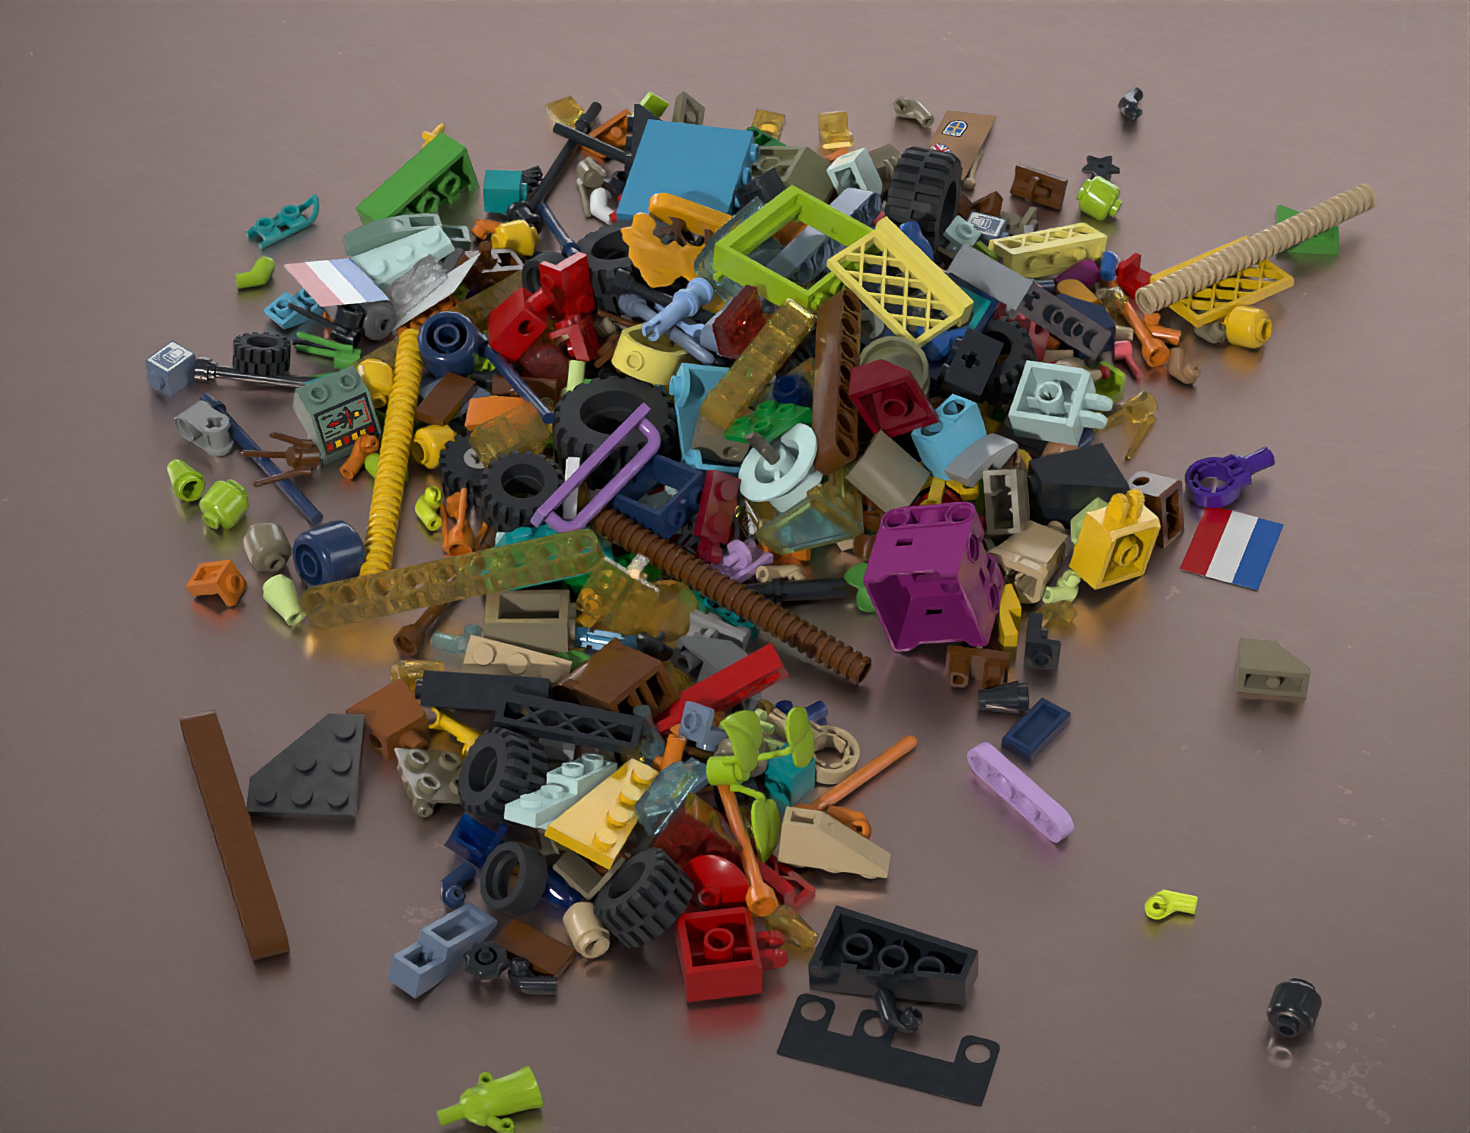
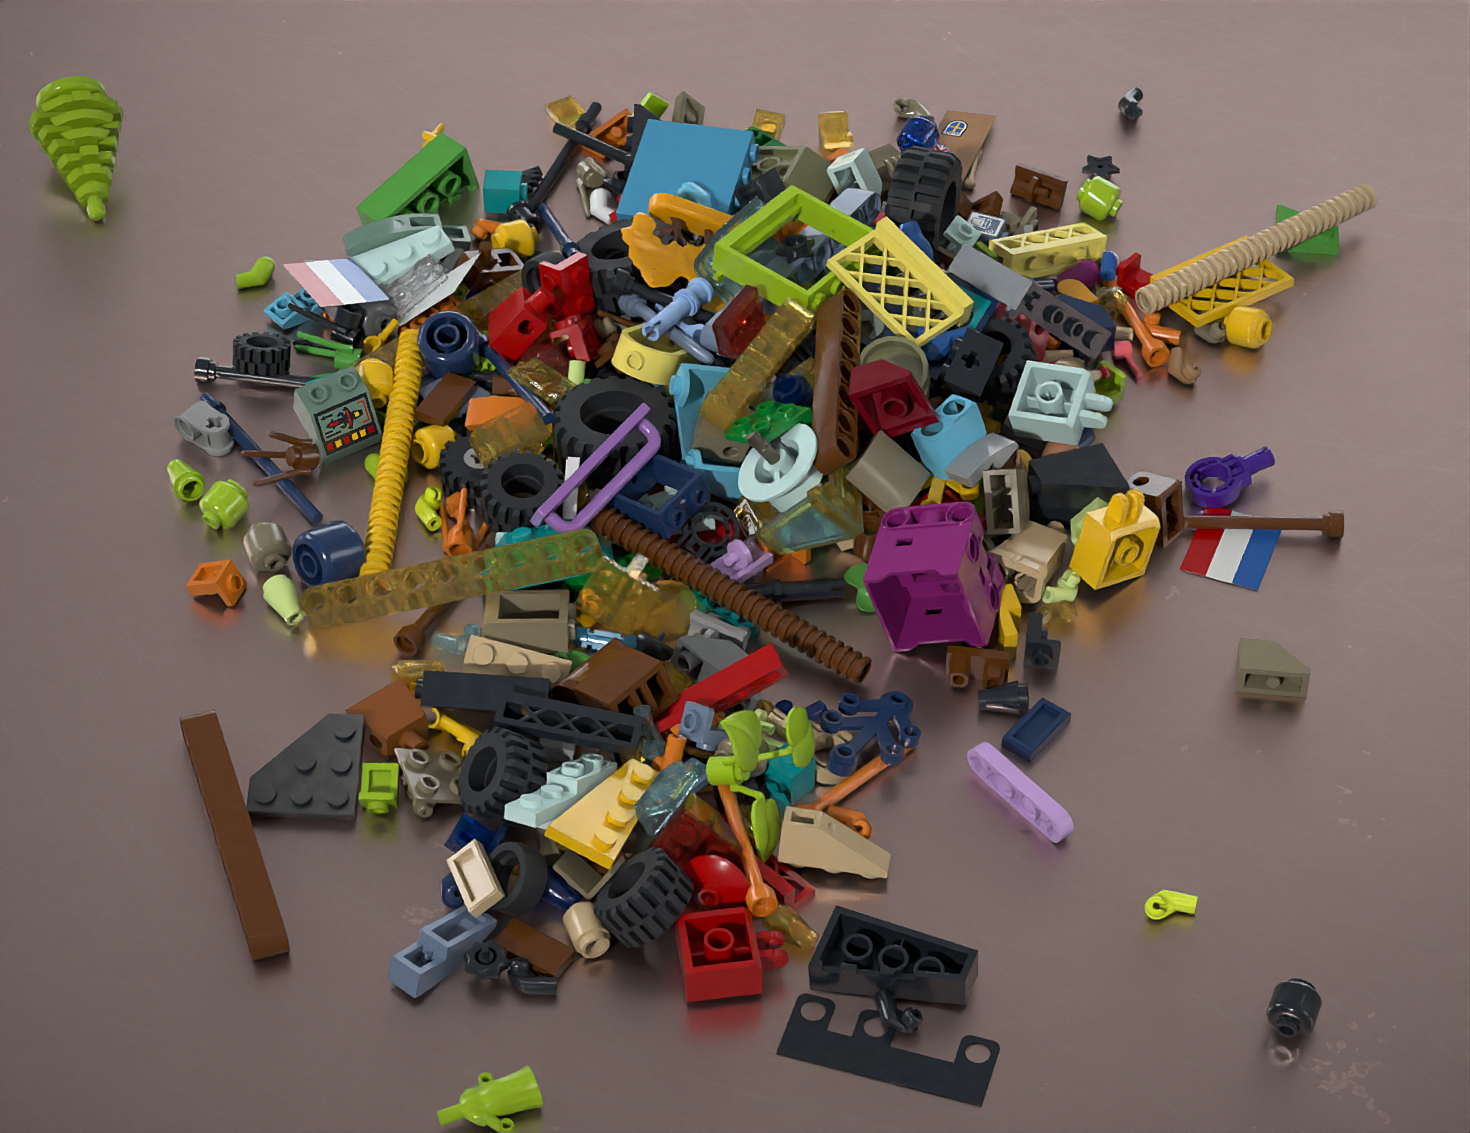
sand blue brick [145,340,196,397] -> none
teal piece [245,194,320,250] -> none
orange arm [340,434,379,479] -> none
dark red plate [693,470,741,564] -> none
tan arm [756,564,807,583] -> none
clear yellow plant [1093,390,1158,461] -> none
none -> lime plant [28,76,123,221]
none -> lime bracket [358,763,400,814]
none -> yellow hand [363,318,399,360]
none -> tan tile [446,839,505,918]
none -> clear yellow piece [507,357,576,404]
none -> medium azure arm [677,182,712,208]
none -> black plate [775,234,815,264]
none -> dark blue plant [820,691,921,777]
none -> clear blue head [896,115,940,154]
none -> reddish brown piece [1184,511,1344,538]

